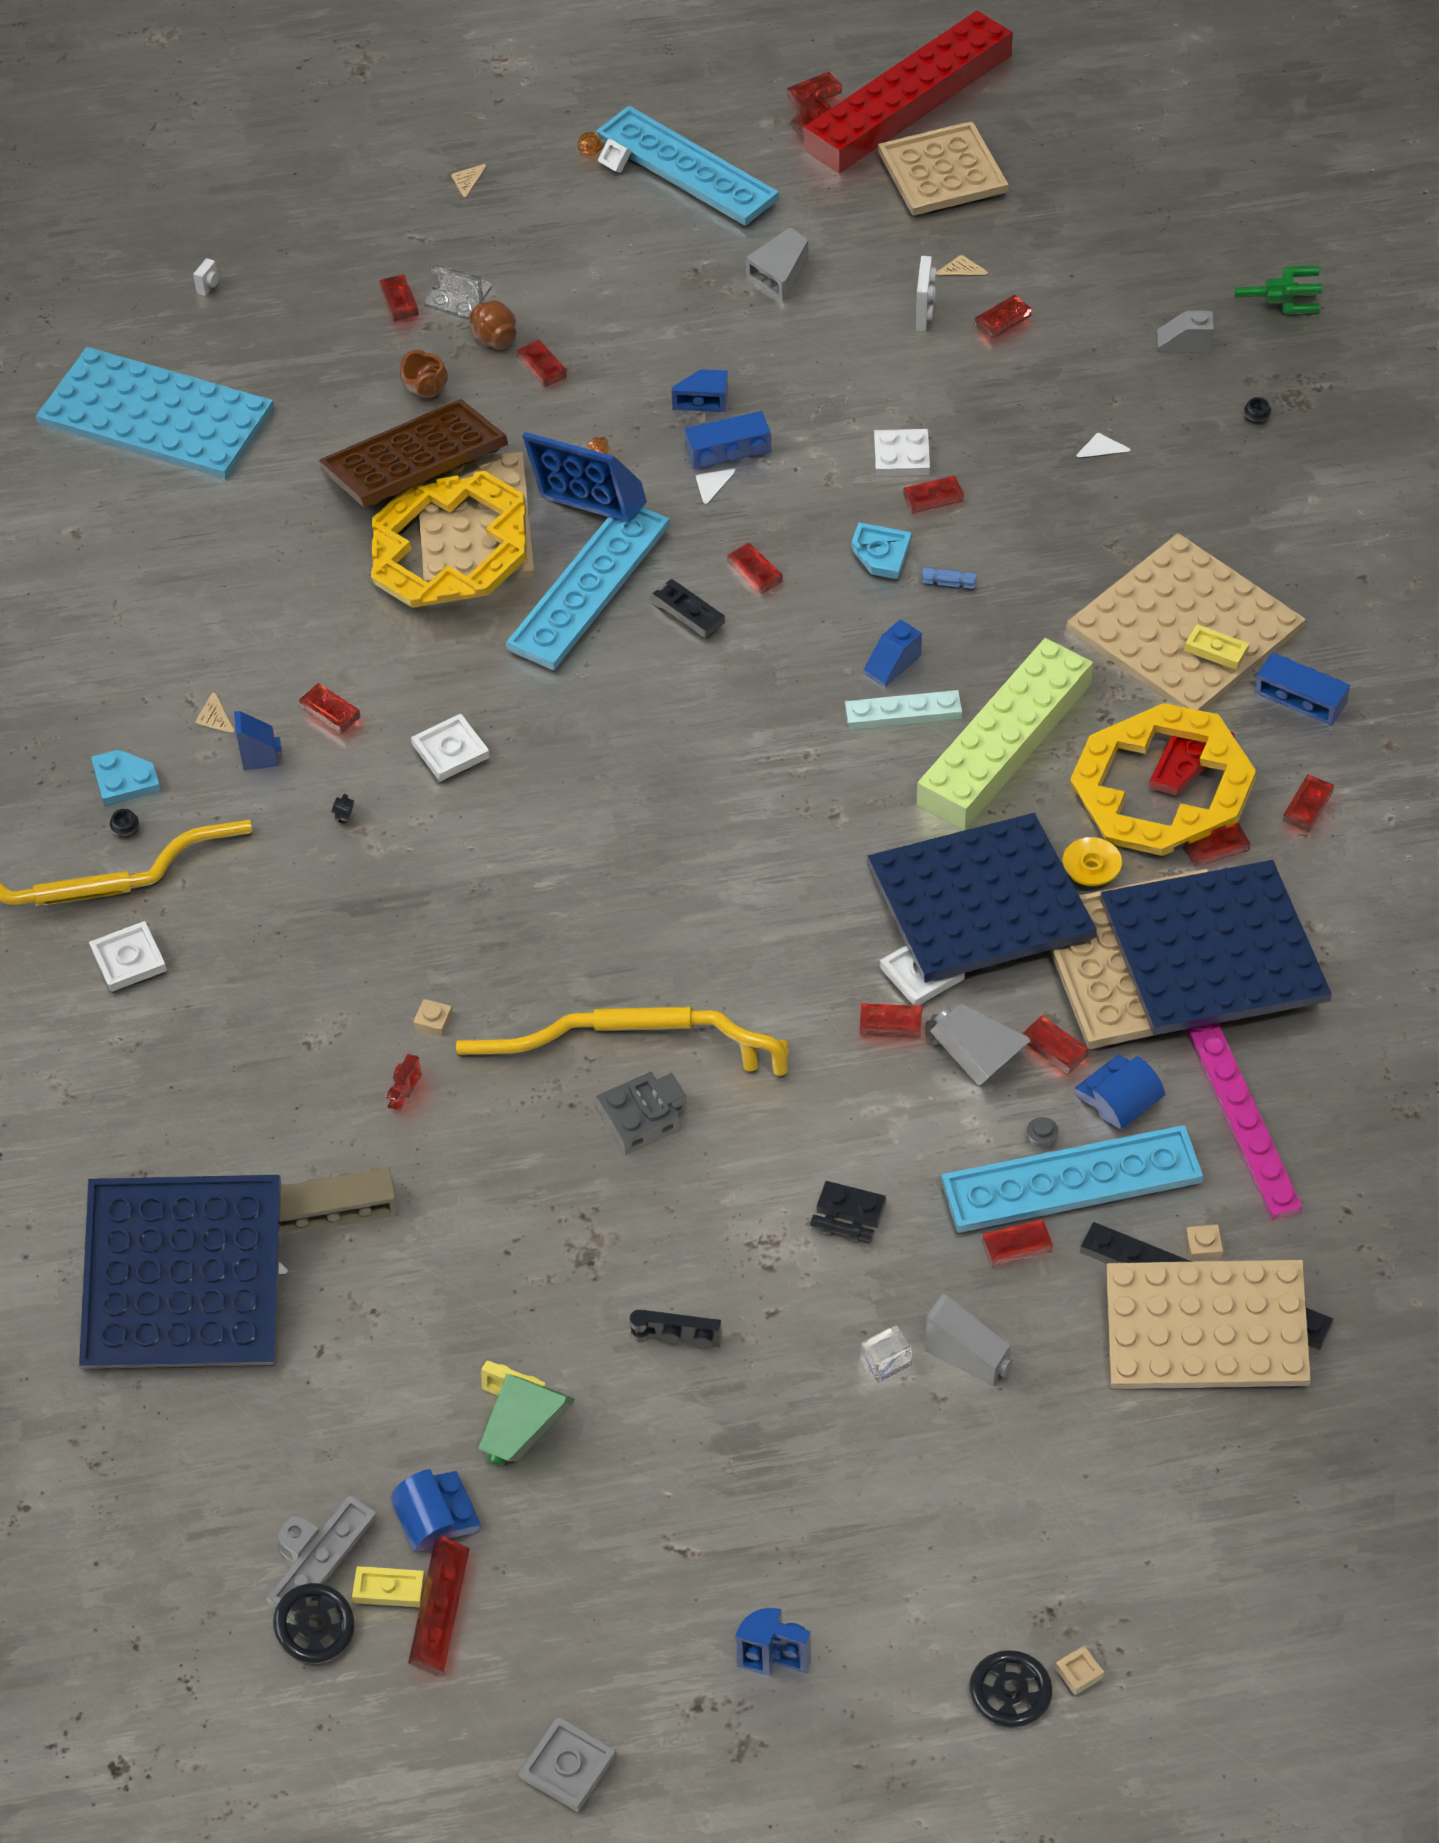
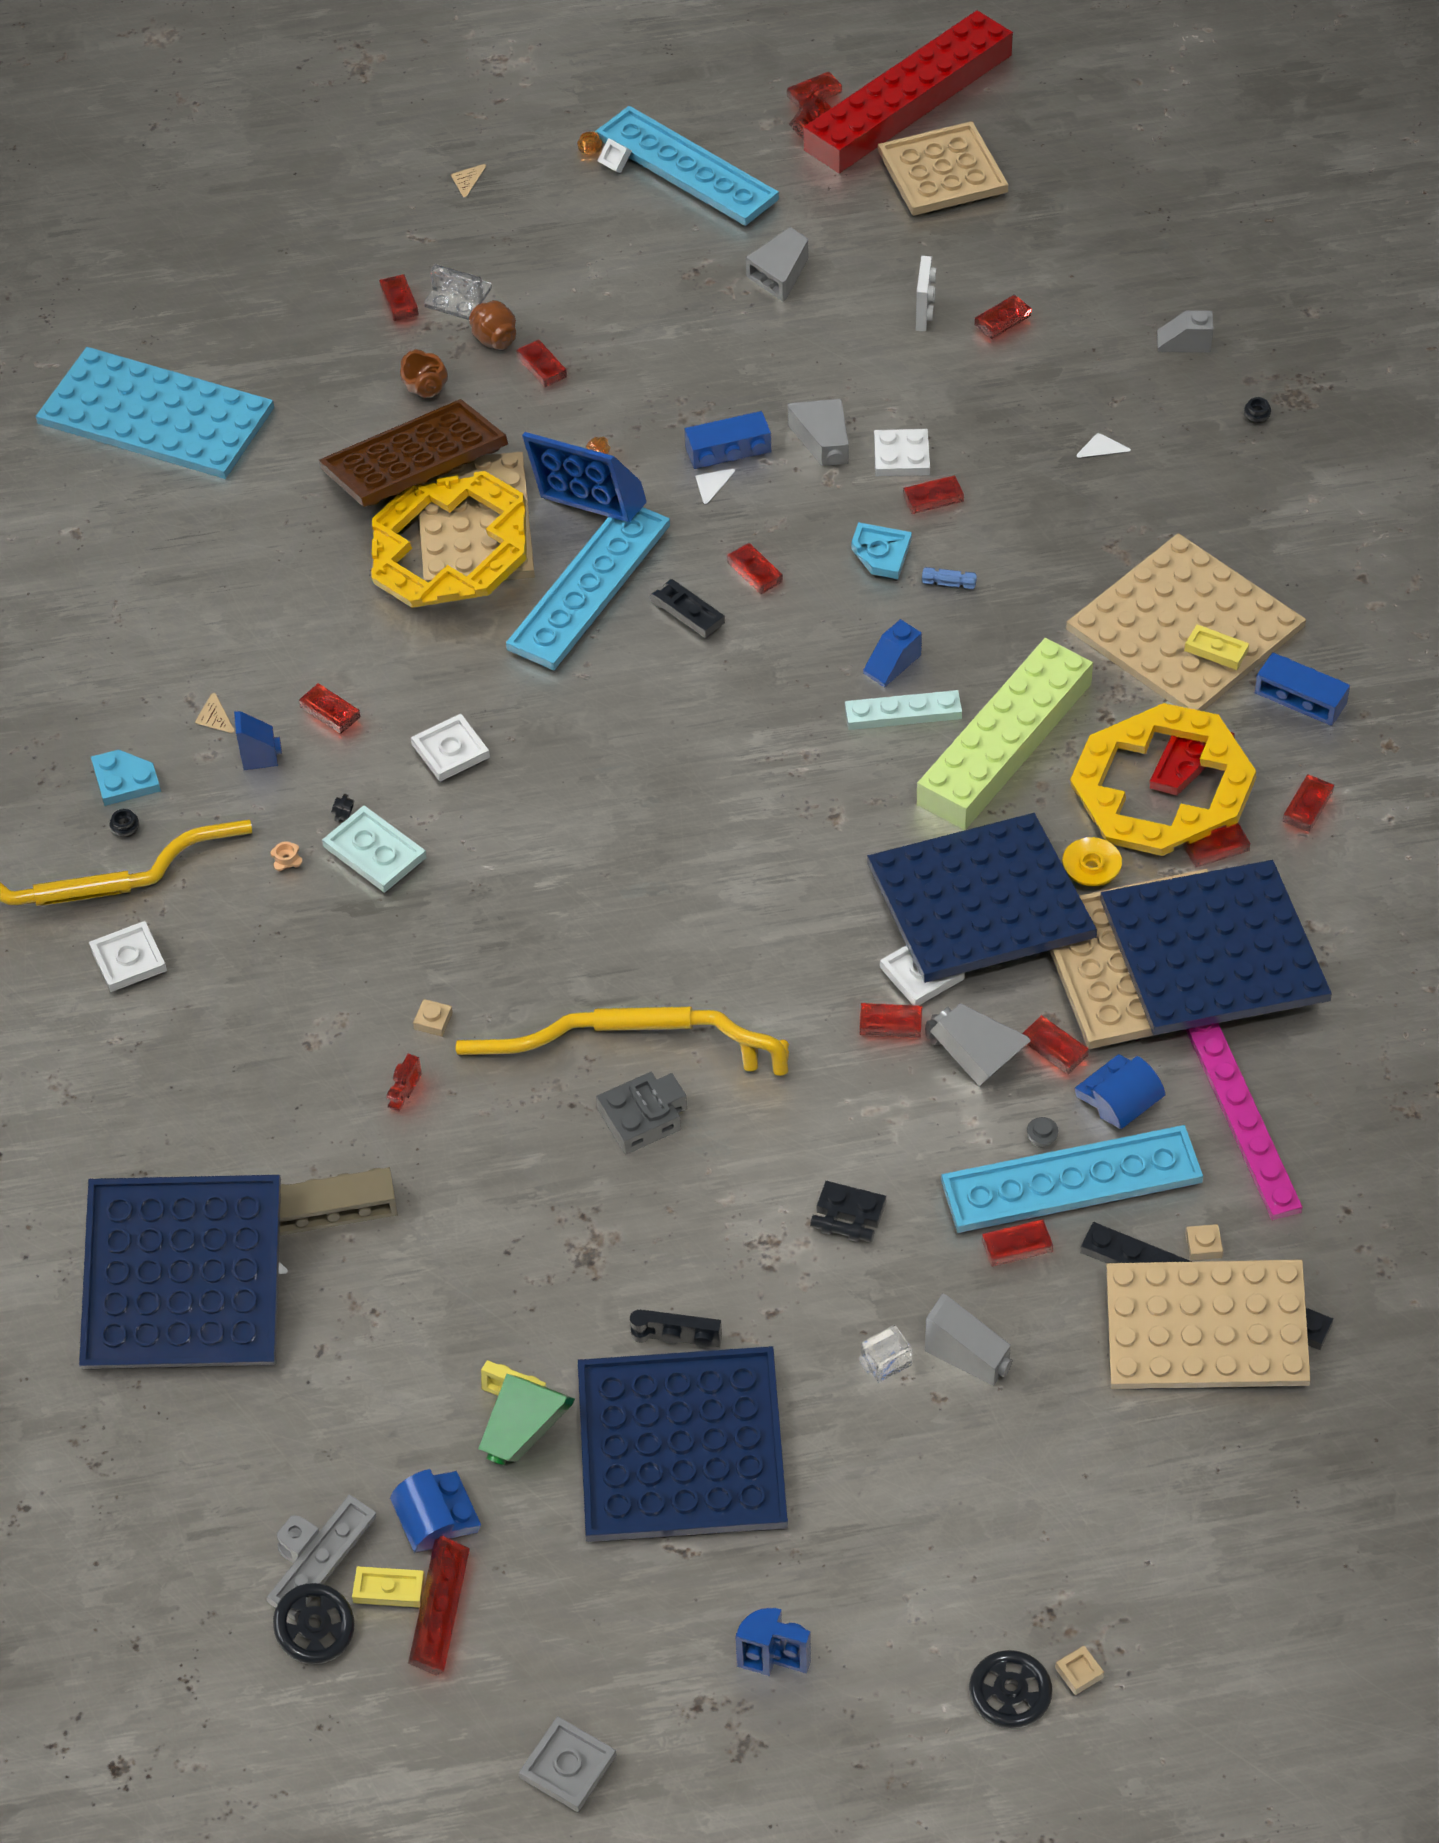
white plate [193,258,219,296] -> none
blue slope [671,369,728,412] -> none
tan sticker [936,255,988,275] -> none
green plant [1234,266,1322,315] -> none
none -> light nougat plate [270,842,302,871]
none -> light aqua plate [322,805,427,893]
none -> dark blue plate [578,1346,788,1542]
none -> light grey slope [788,399,849,466]

